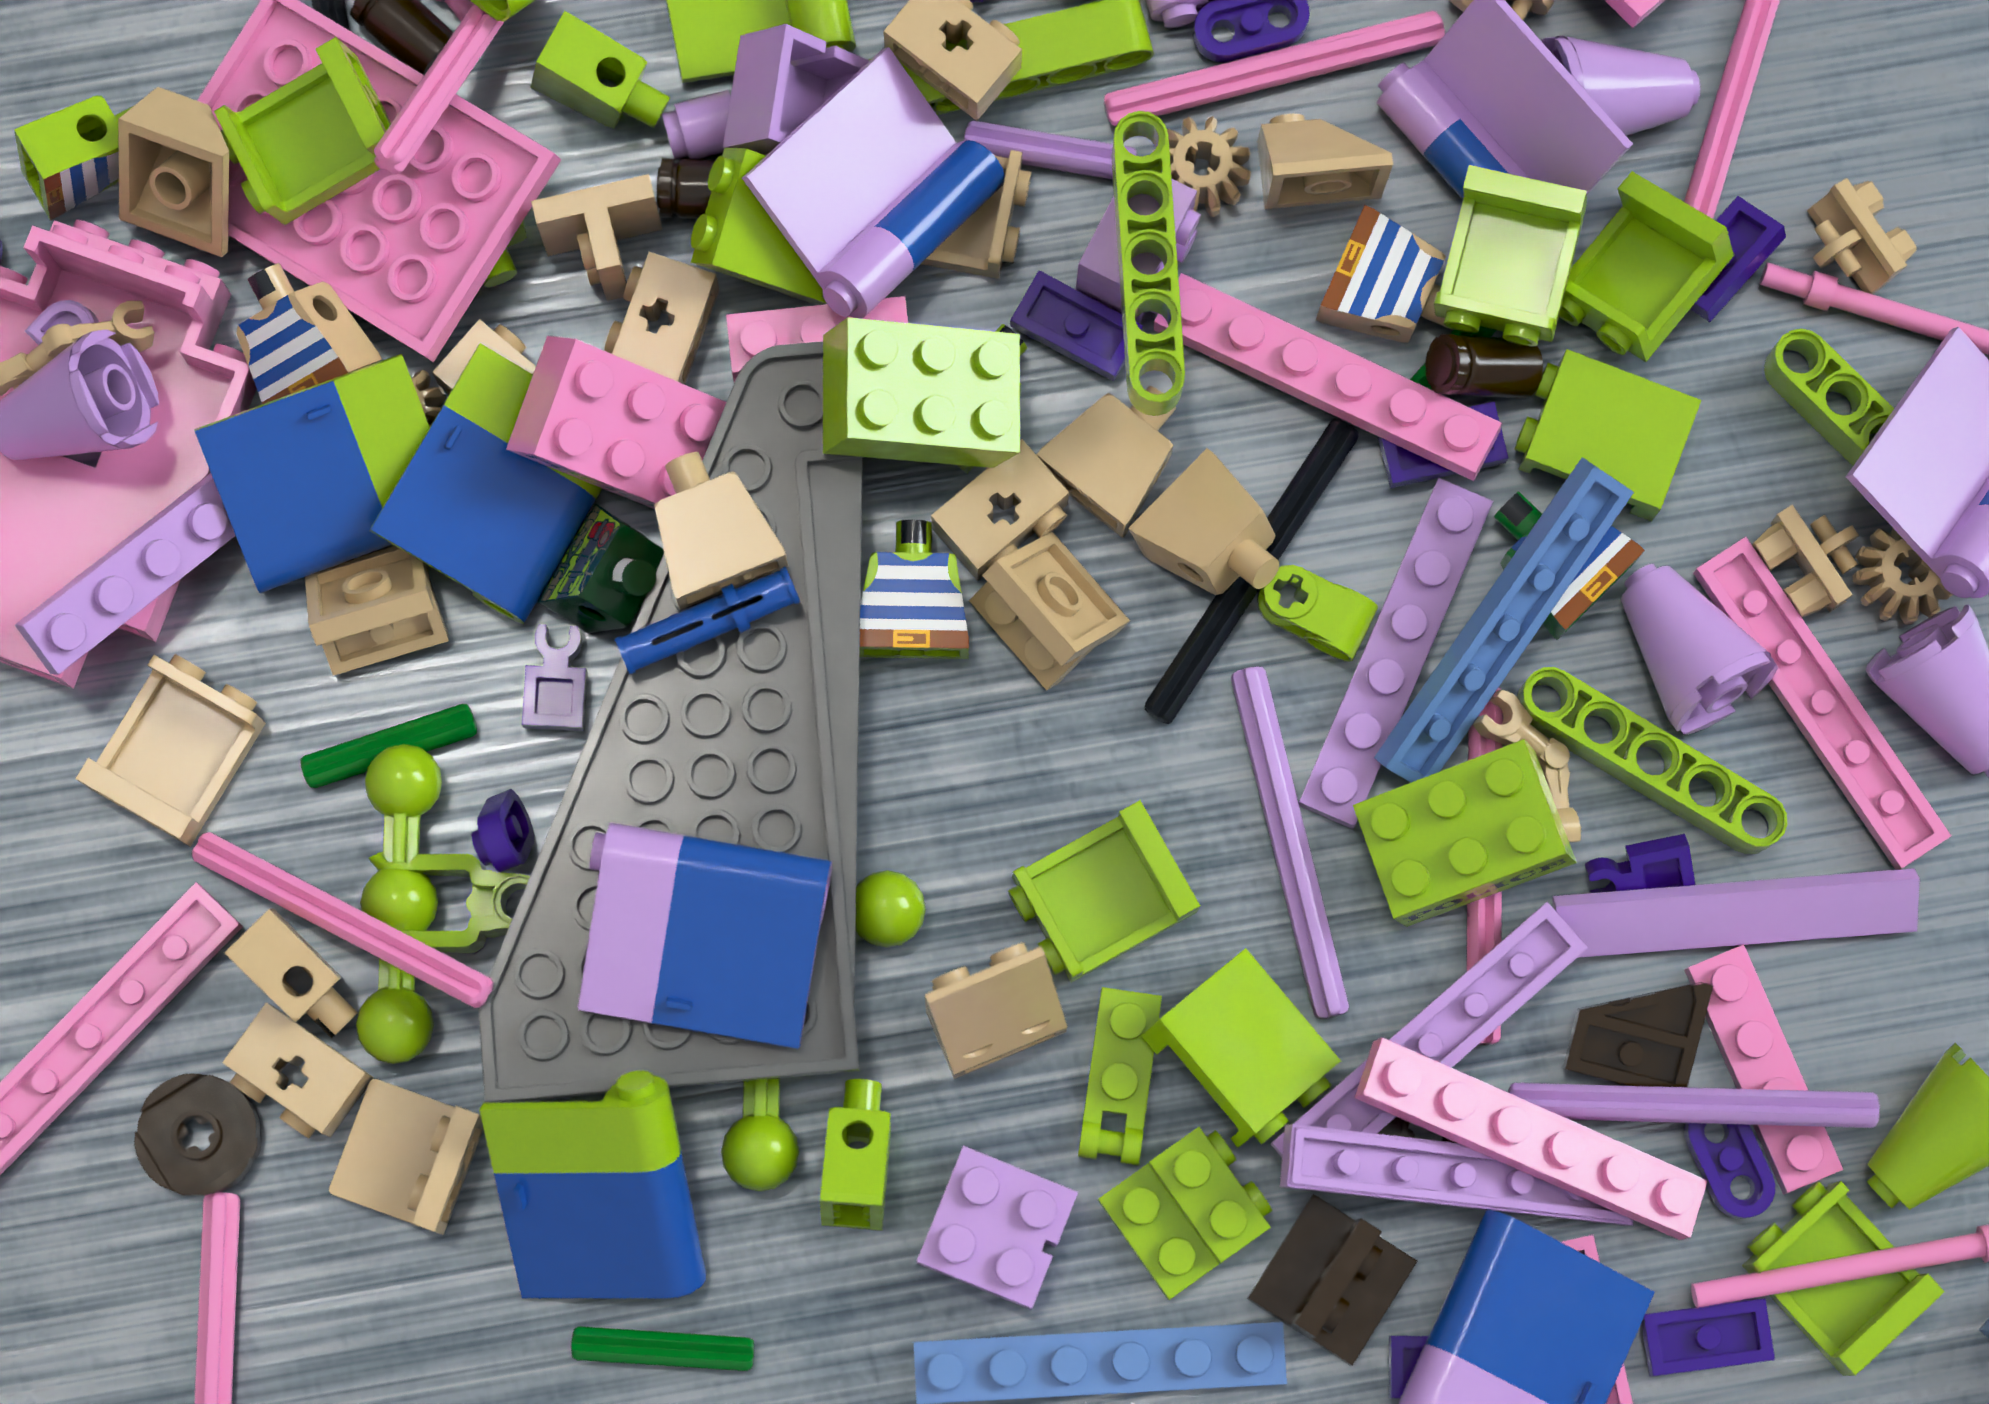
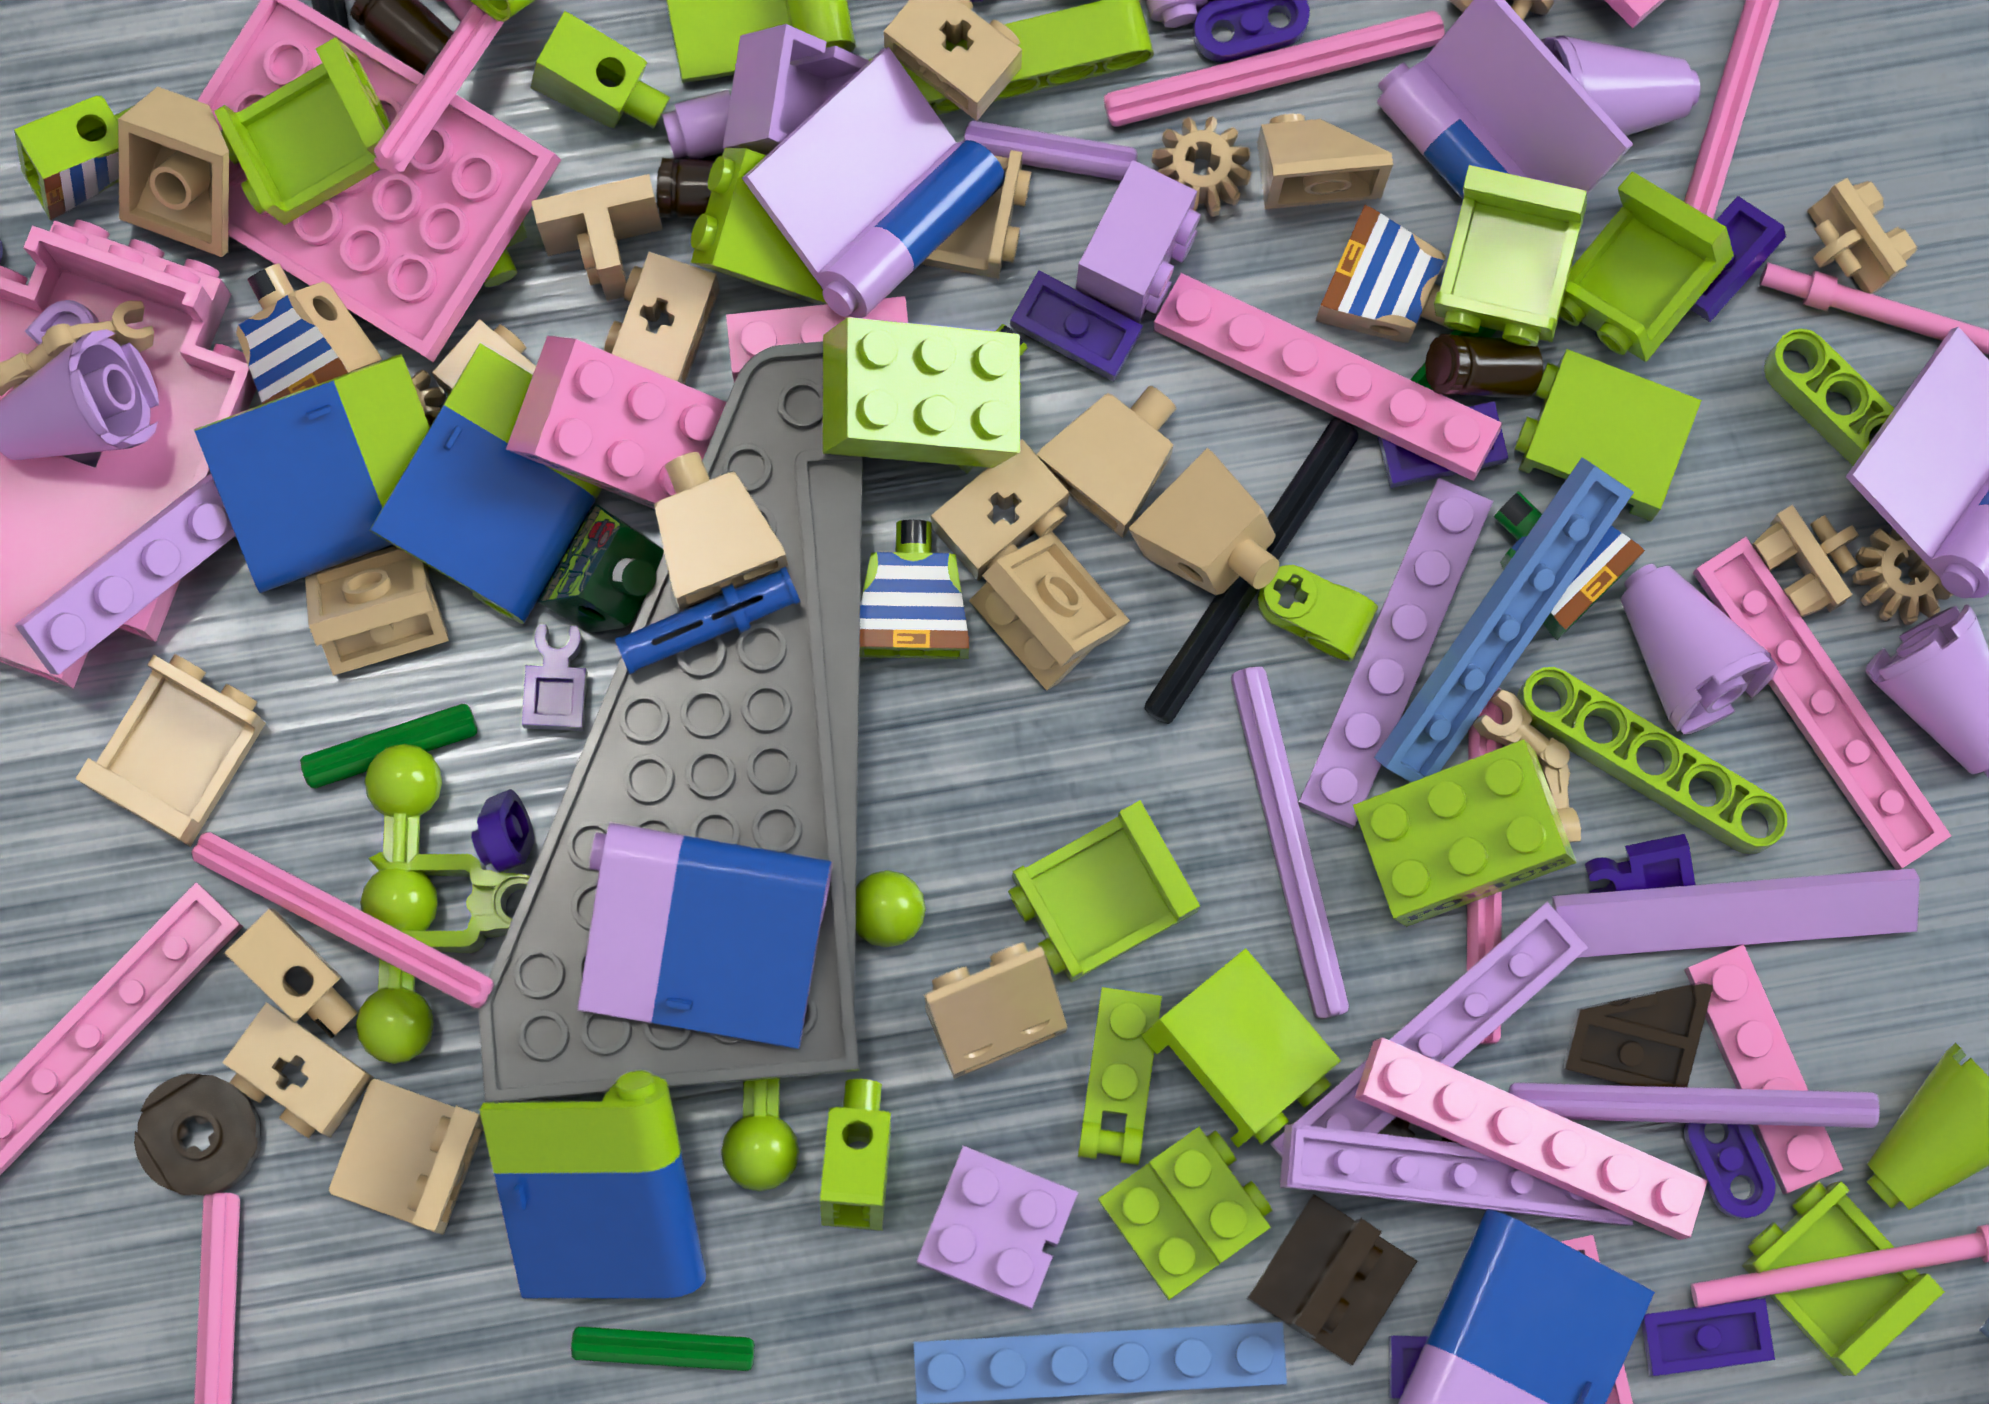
lime beam [1111,111,1185,416] -> none

